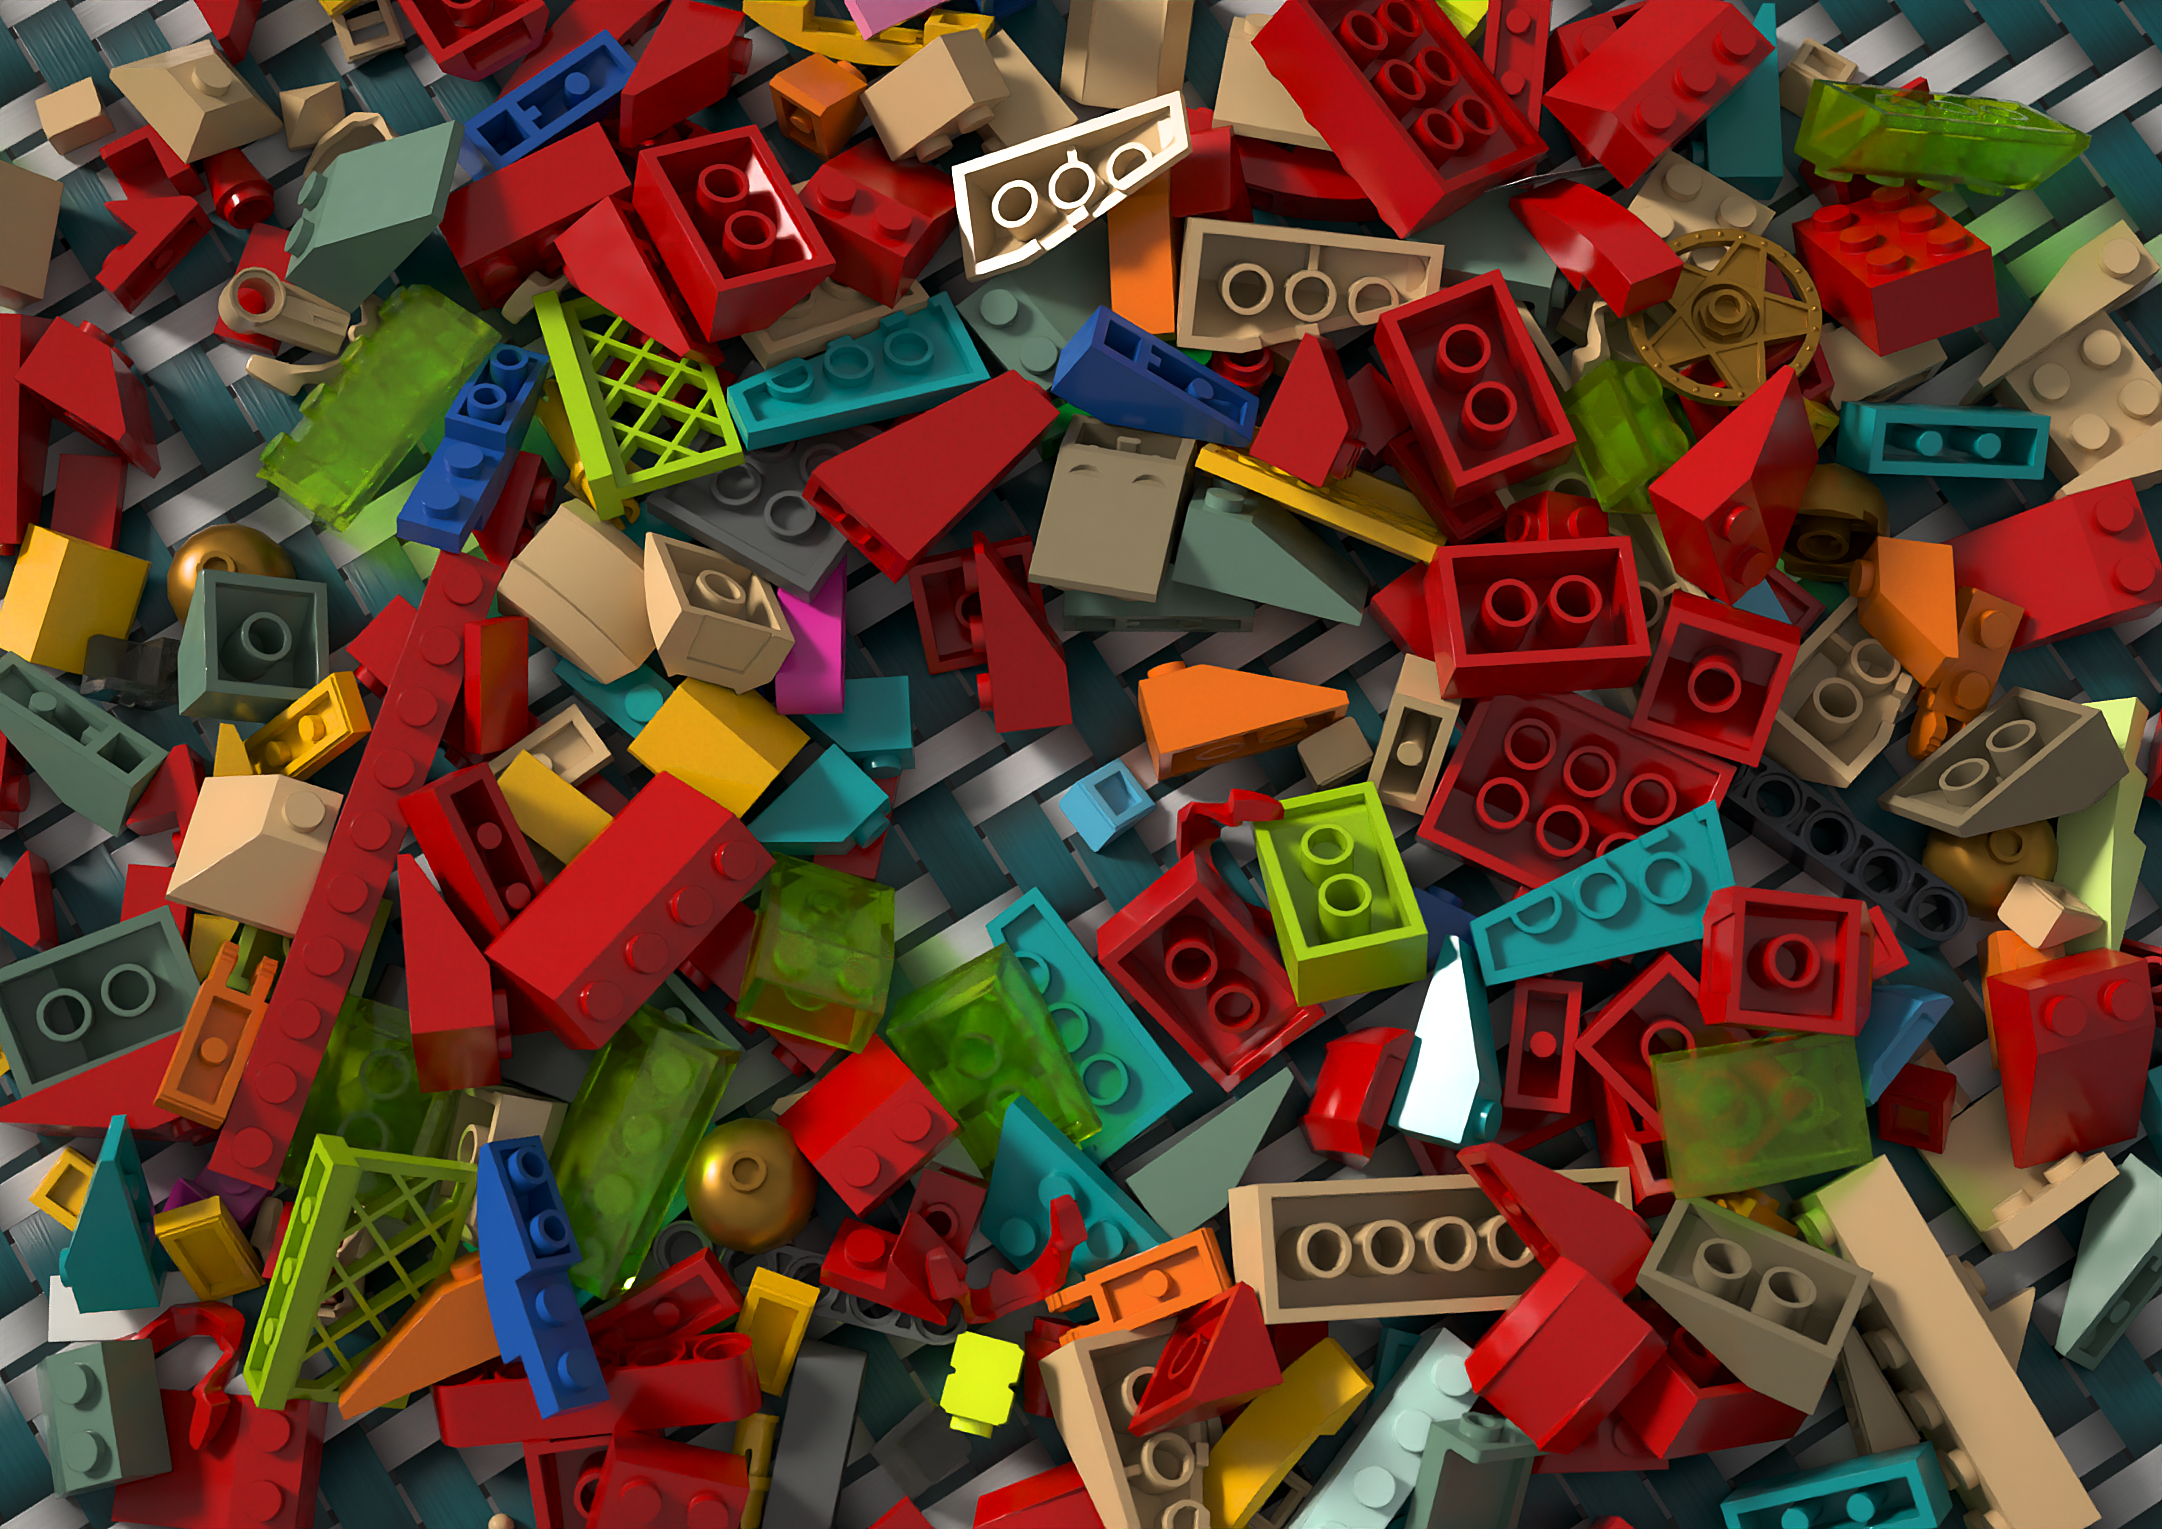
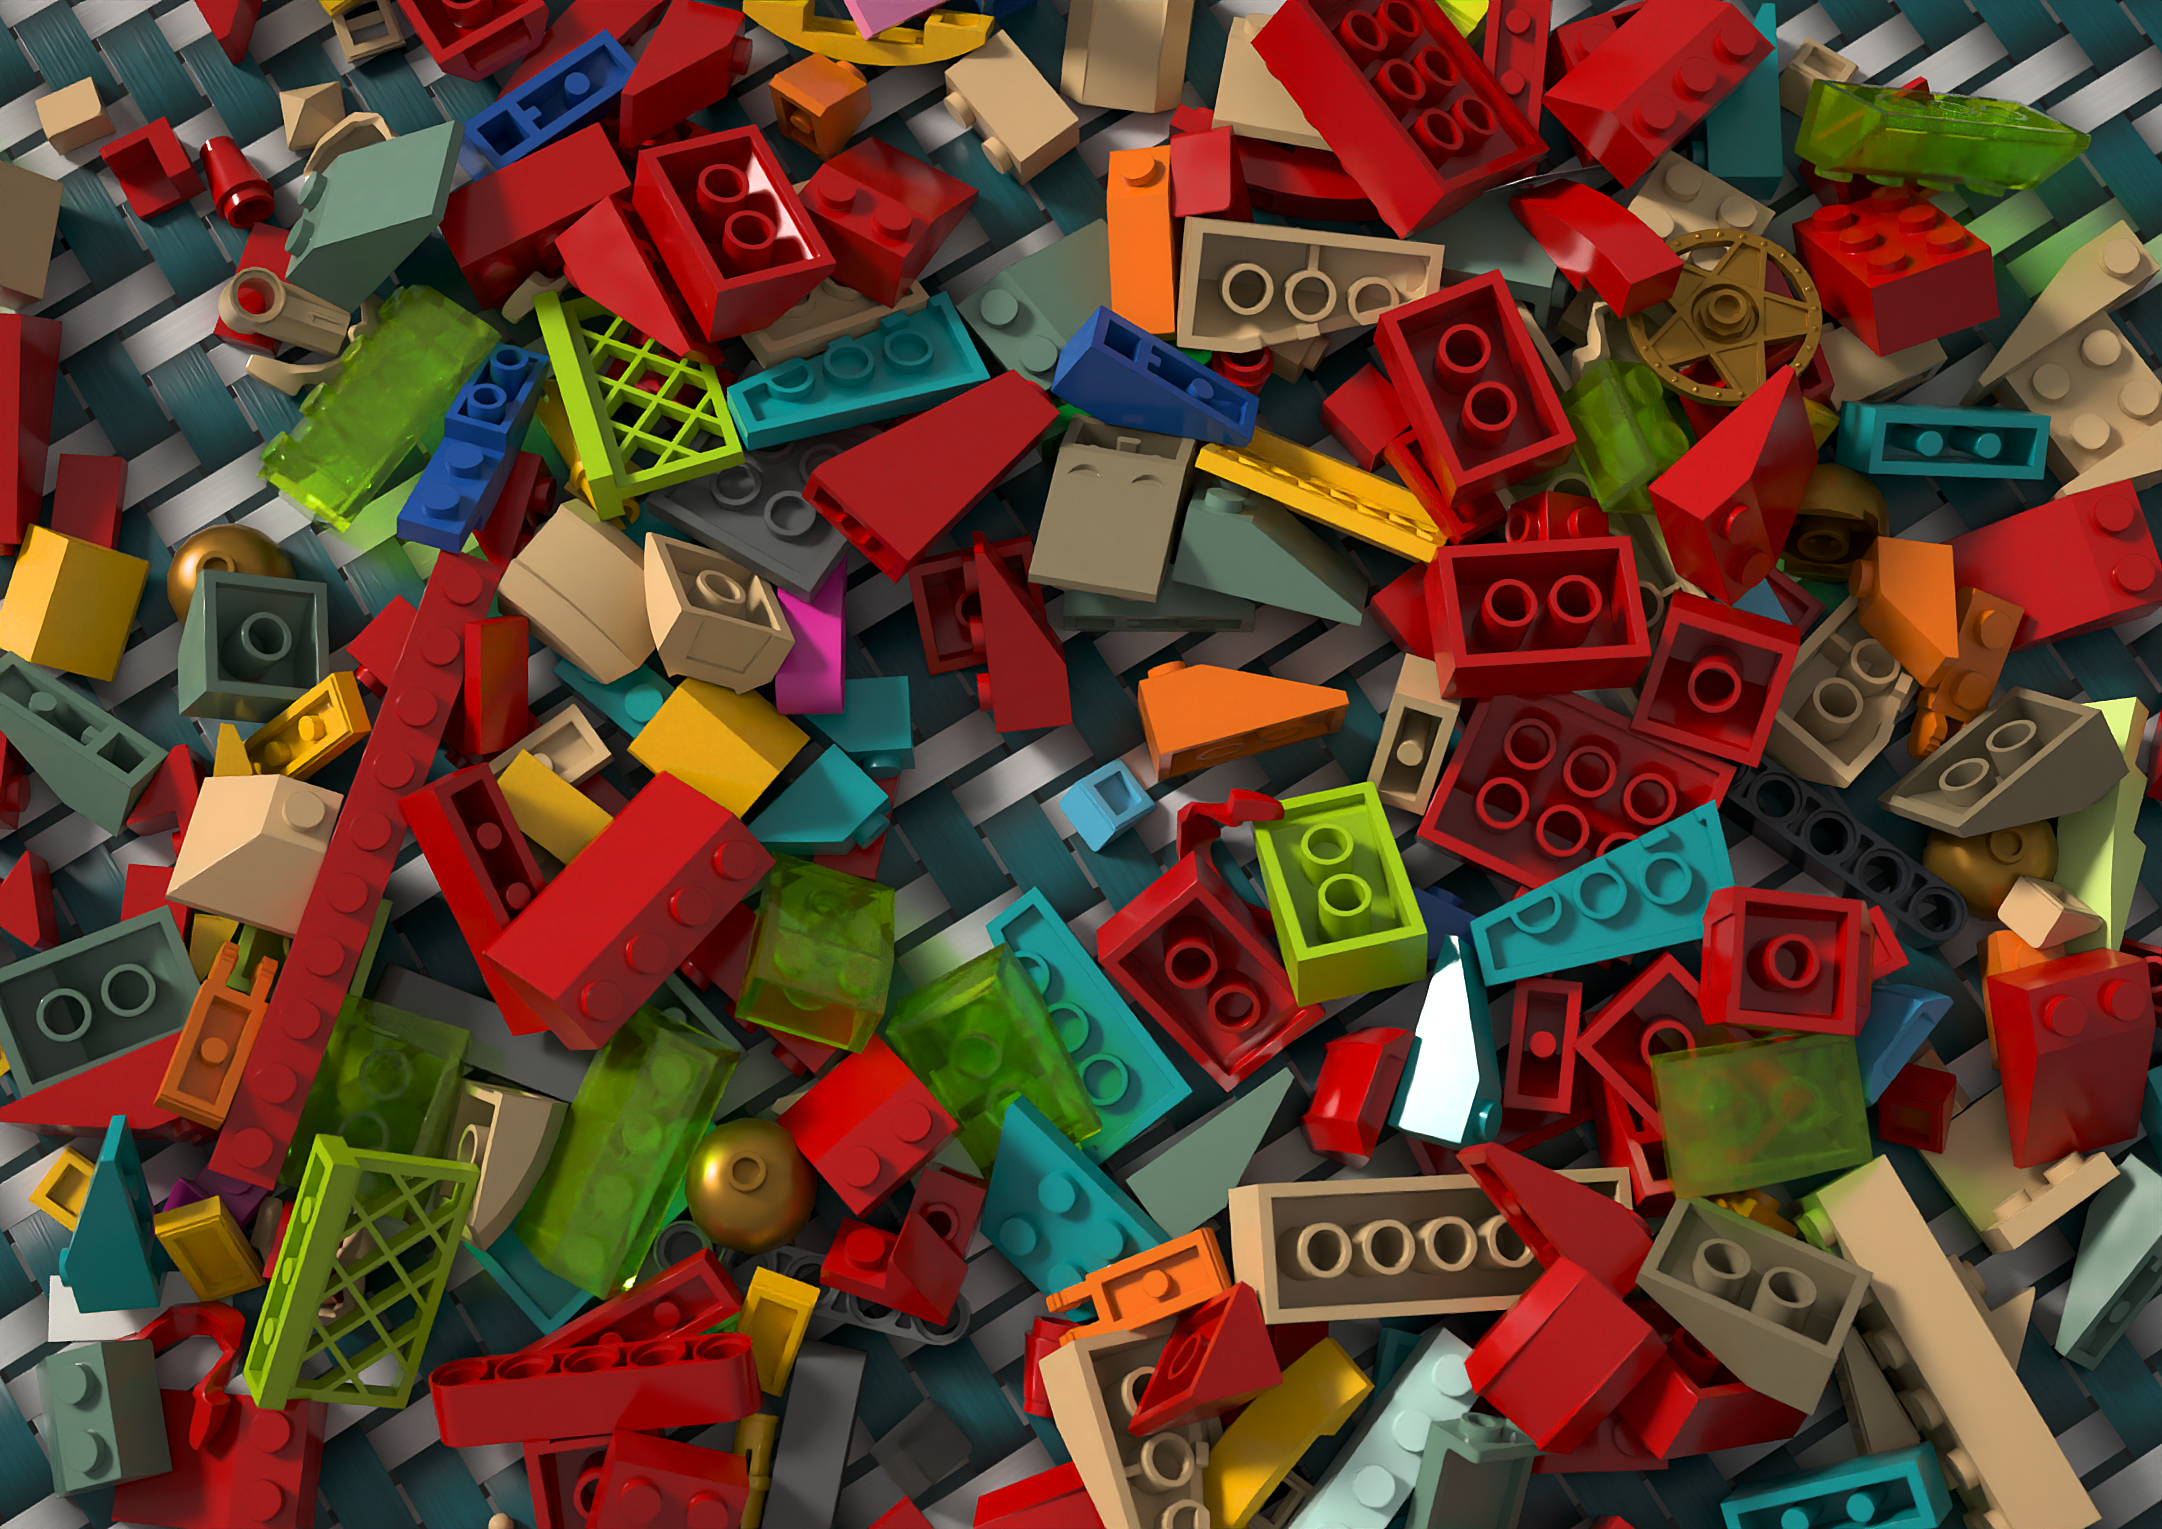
red slope [13,315,161,479] -> none
clear smoke panel [80,634,181,712] -> none
red slope [95,195,214,314] -> none
tan slope [109,39,284,164] -> none
orange slope [339,1250,501,1421] -> none
red slope [397,854,513,1094] -> none
blue slope [477,1135,610,1420] -> none
tan brick [859,28,1011,163] -> none
red helmet [925,1194,1088,1324] -> none
neon yellow brick [940,1331,1025,1438] -> none
tan wedge [952,90,1193,283] -> none
red slope [1249,332,1367,488] -> none
tan slope [1297,716,1374,793] -> none

